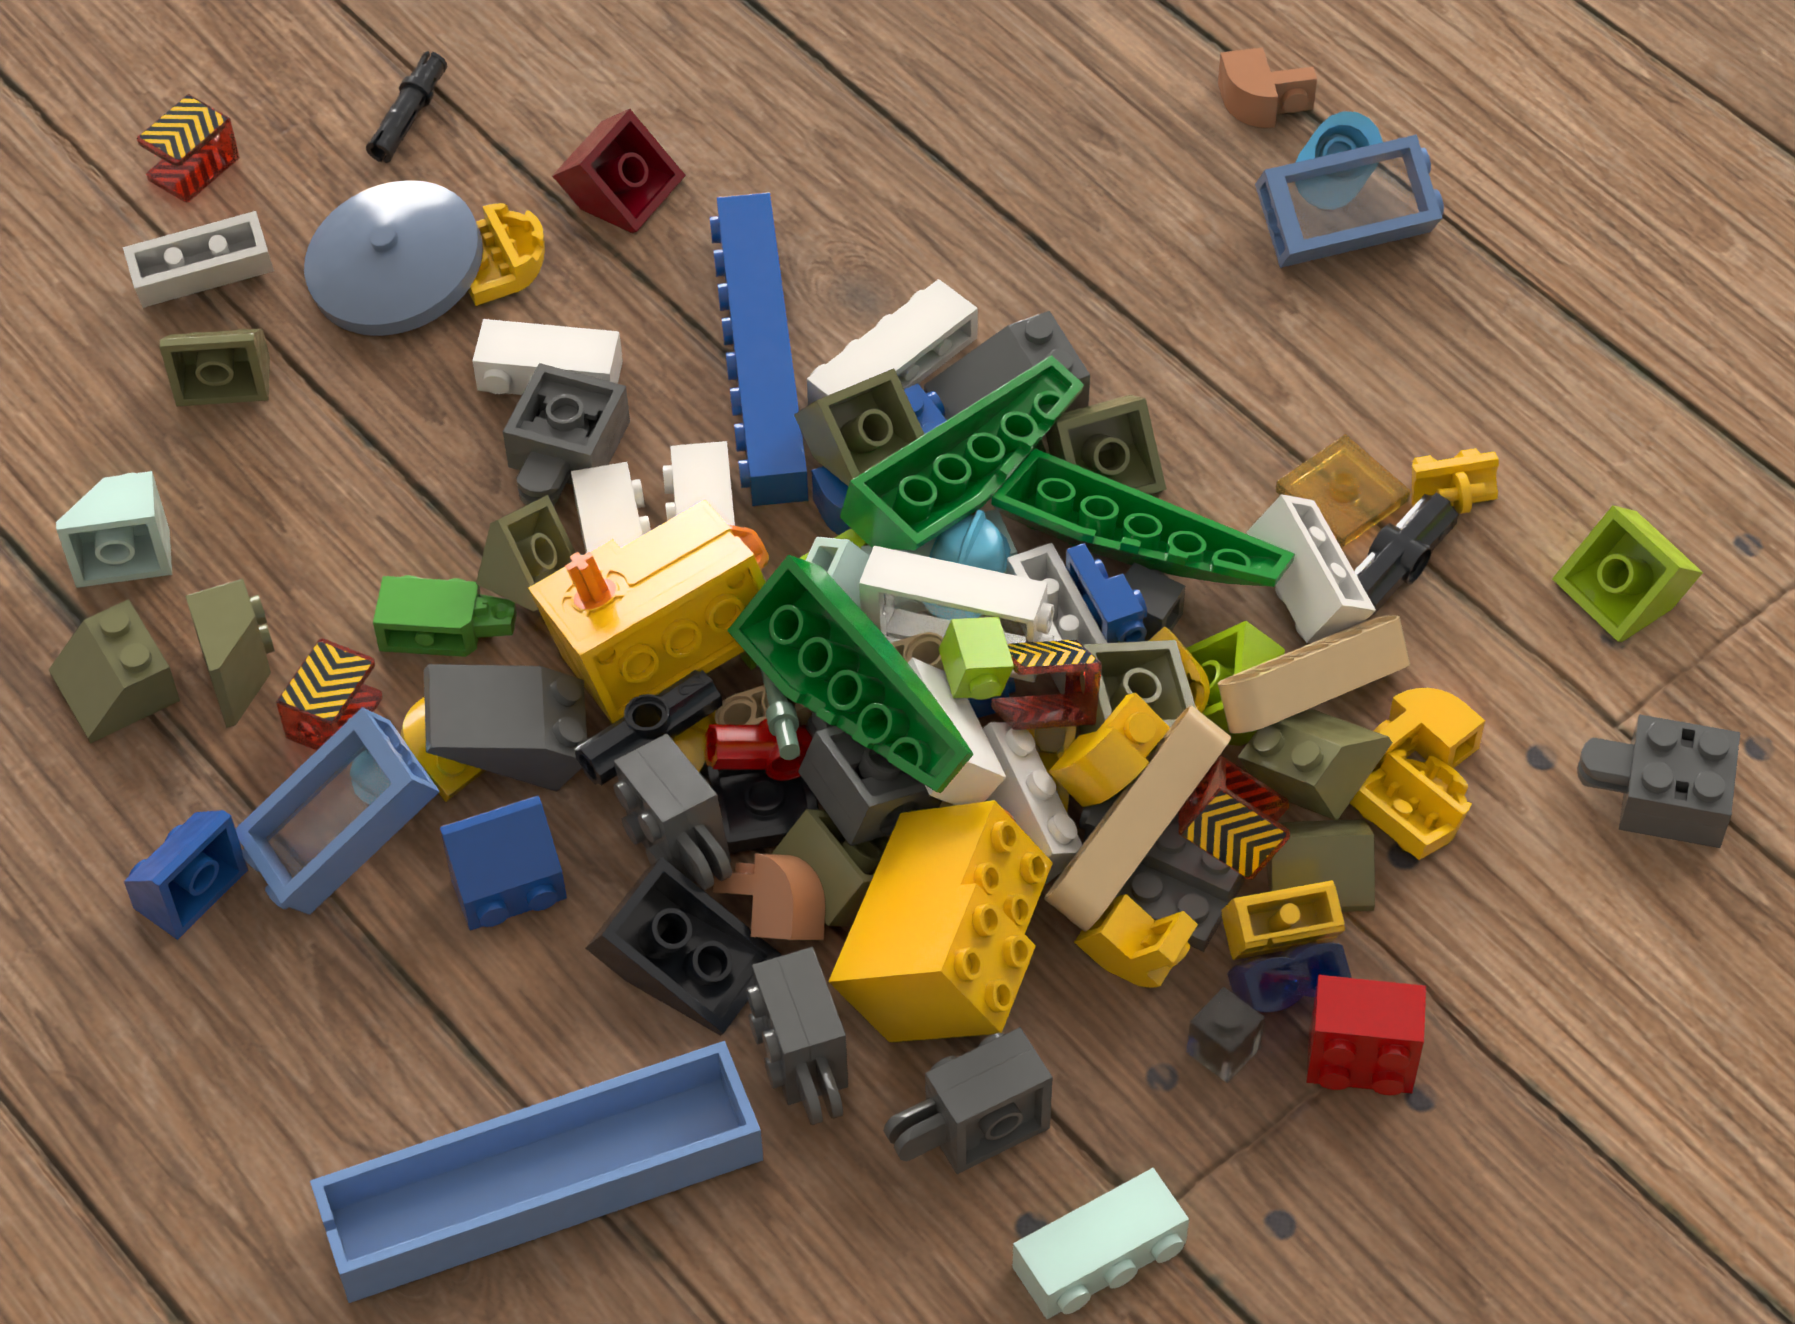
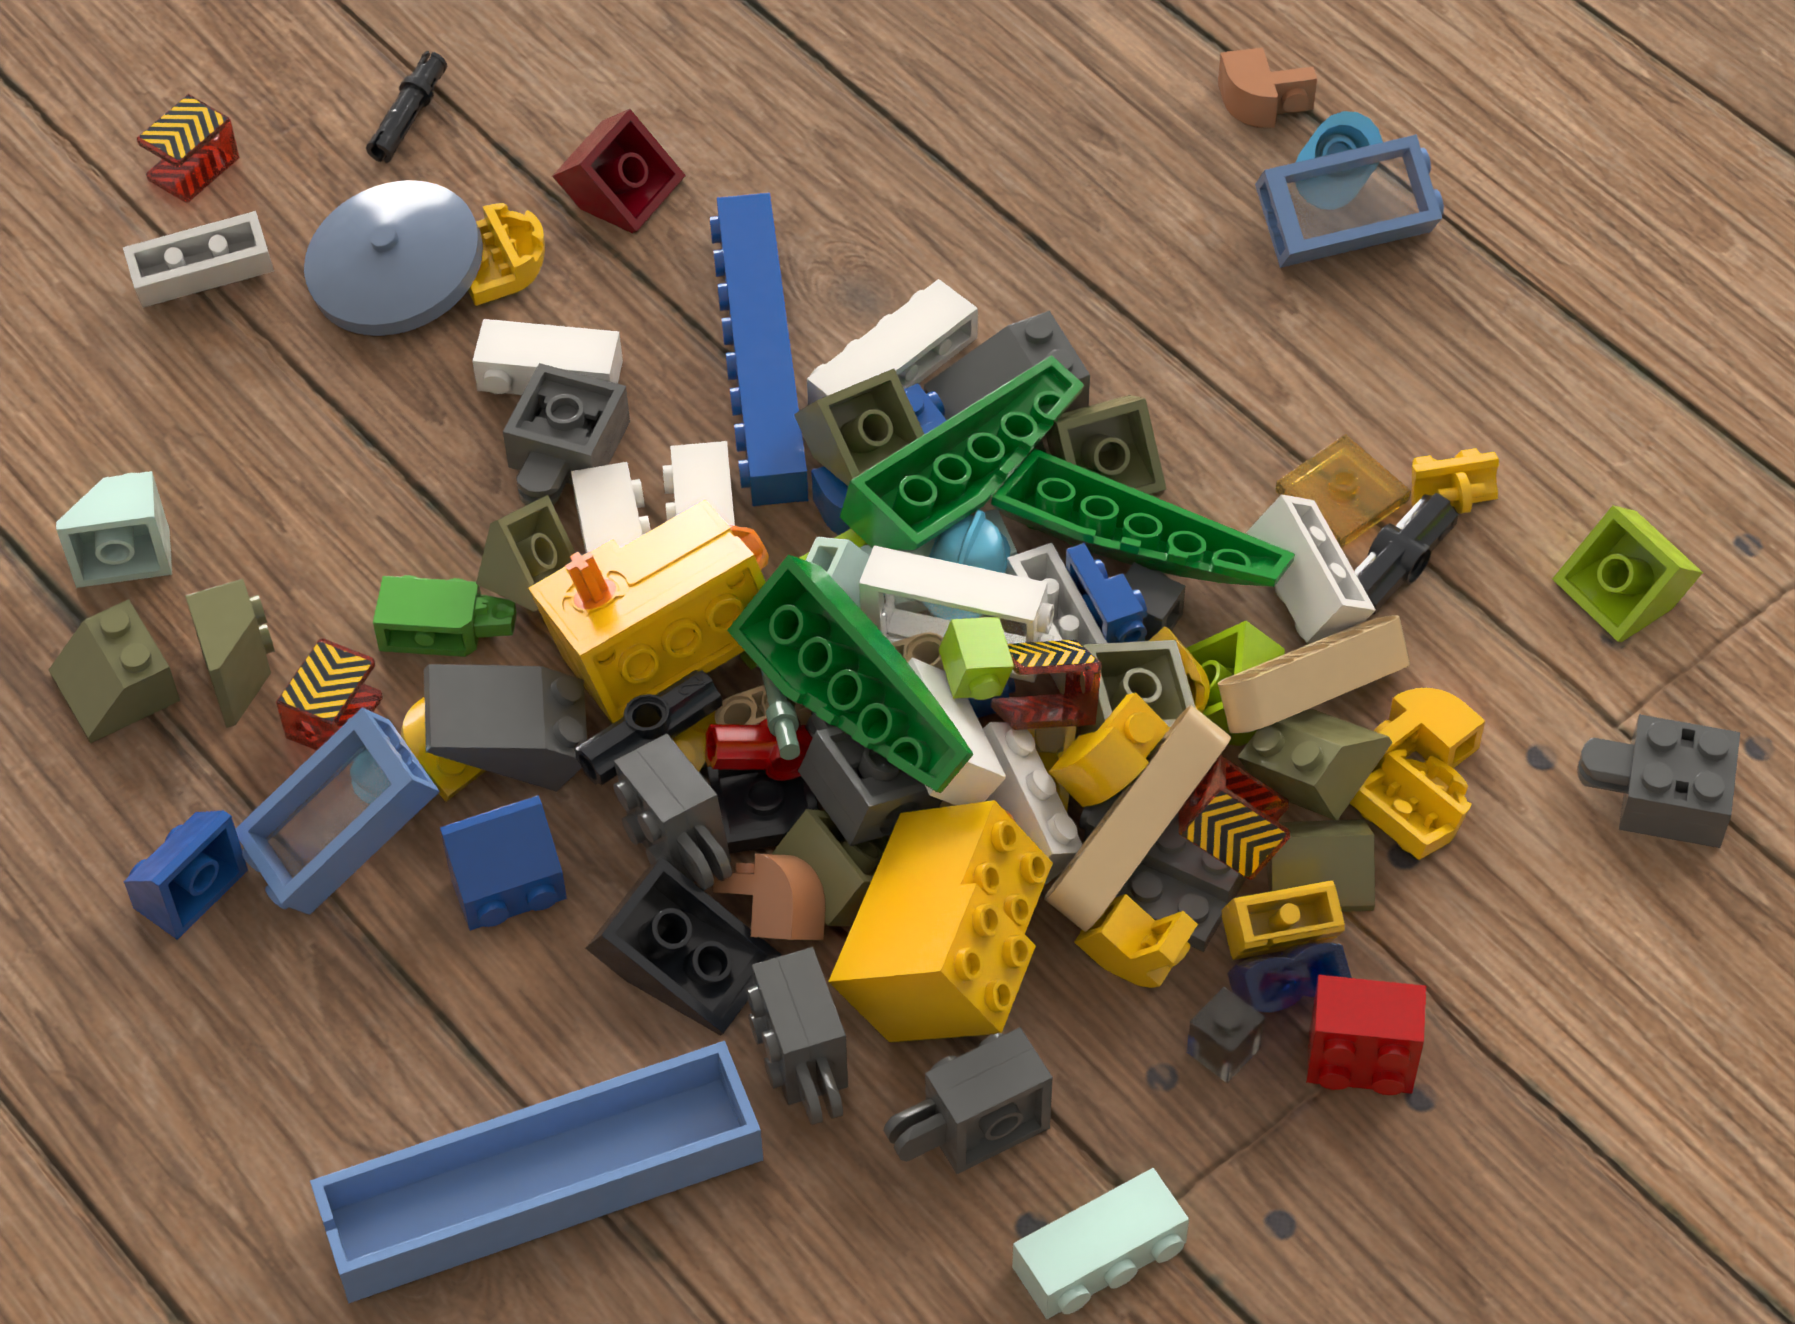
olive slope [159,328,270,407] -> none

